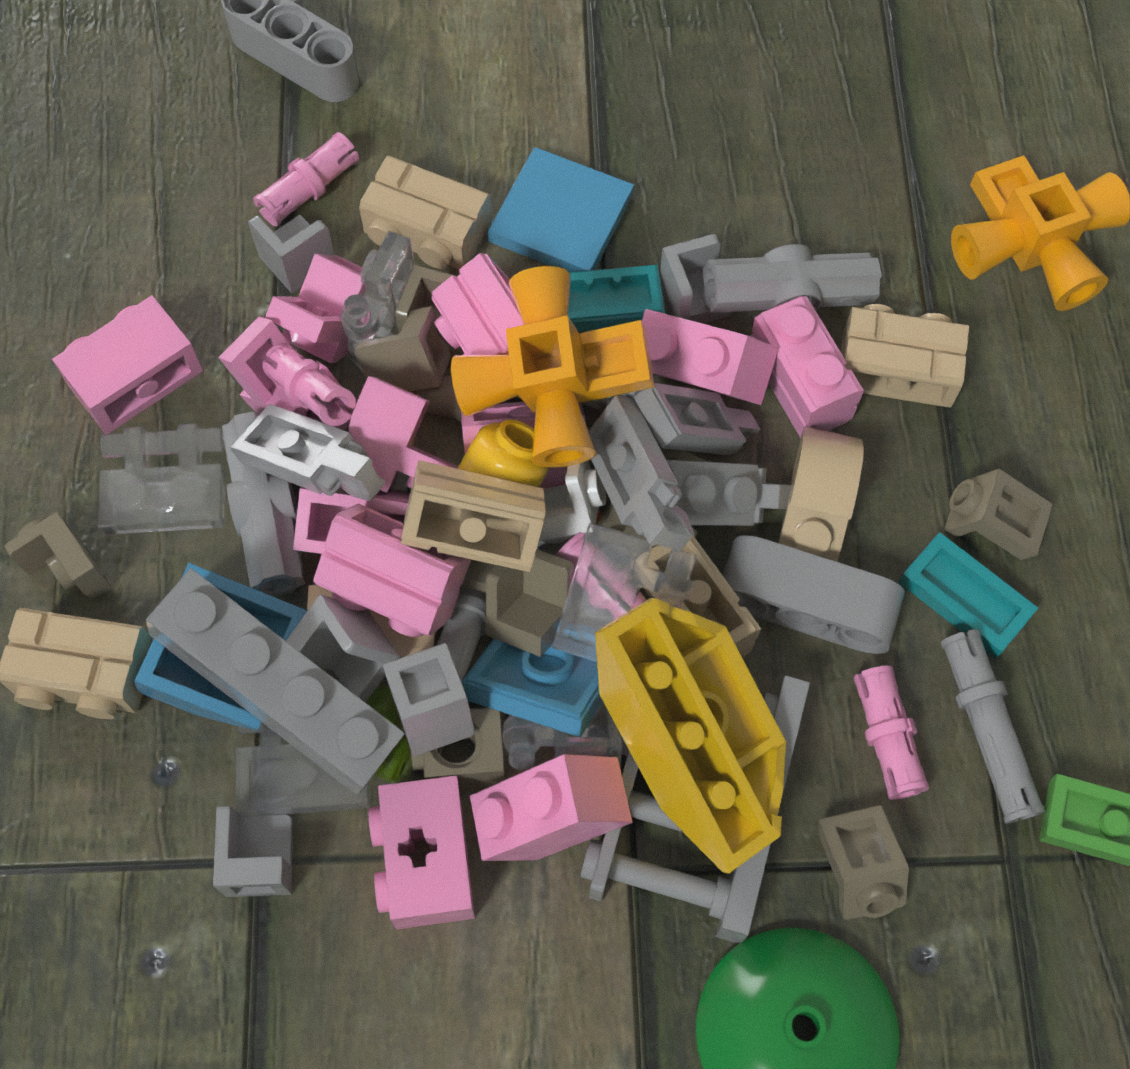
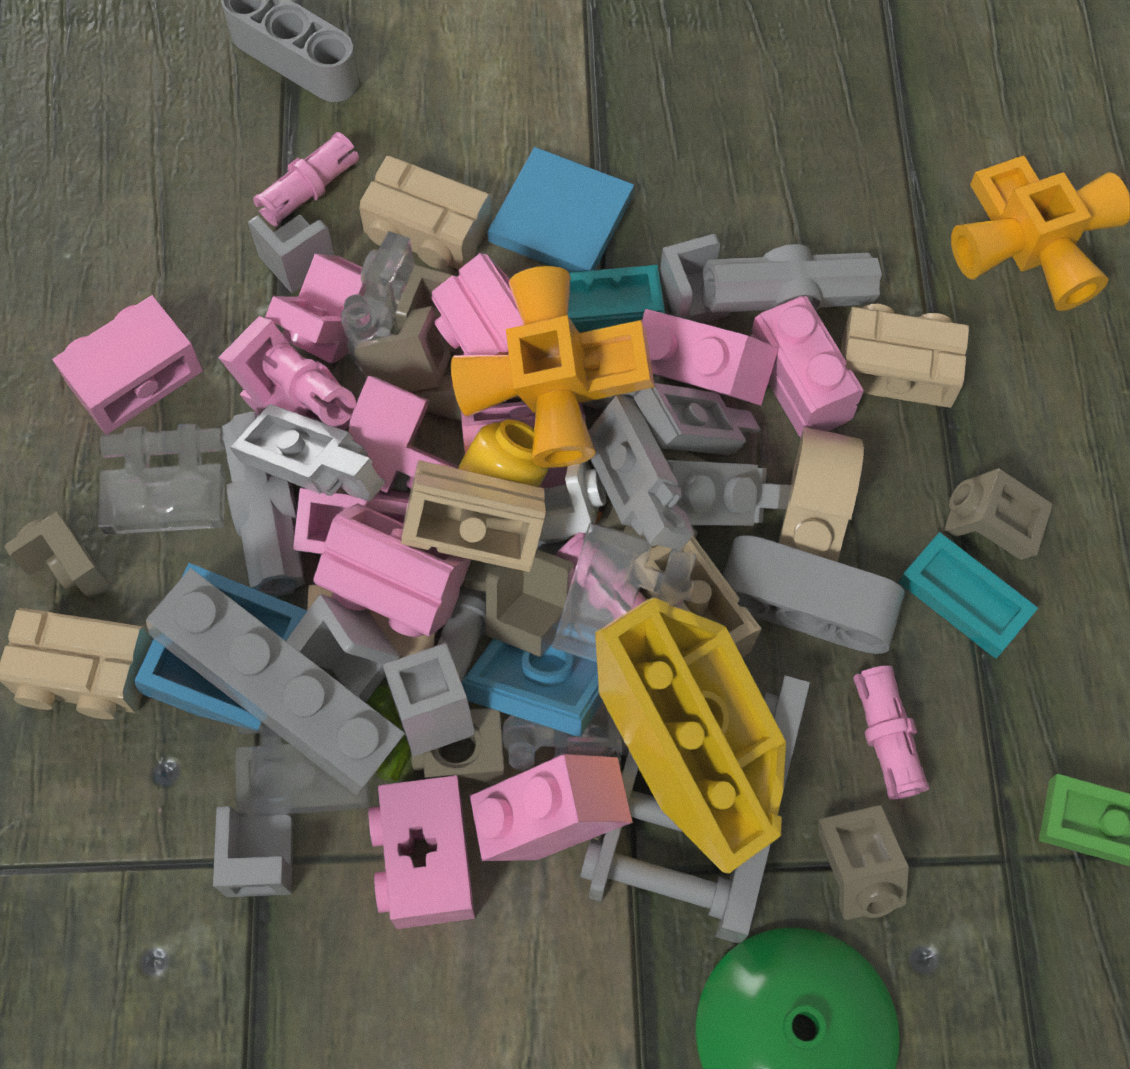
light grey pin [940,629,1046,824] -> none

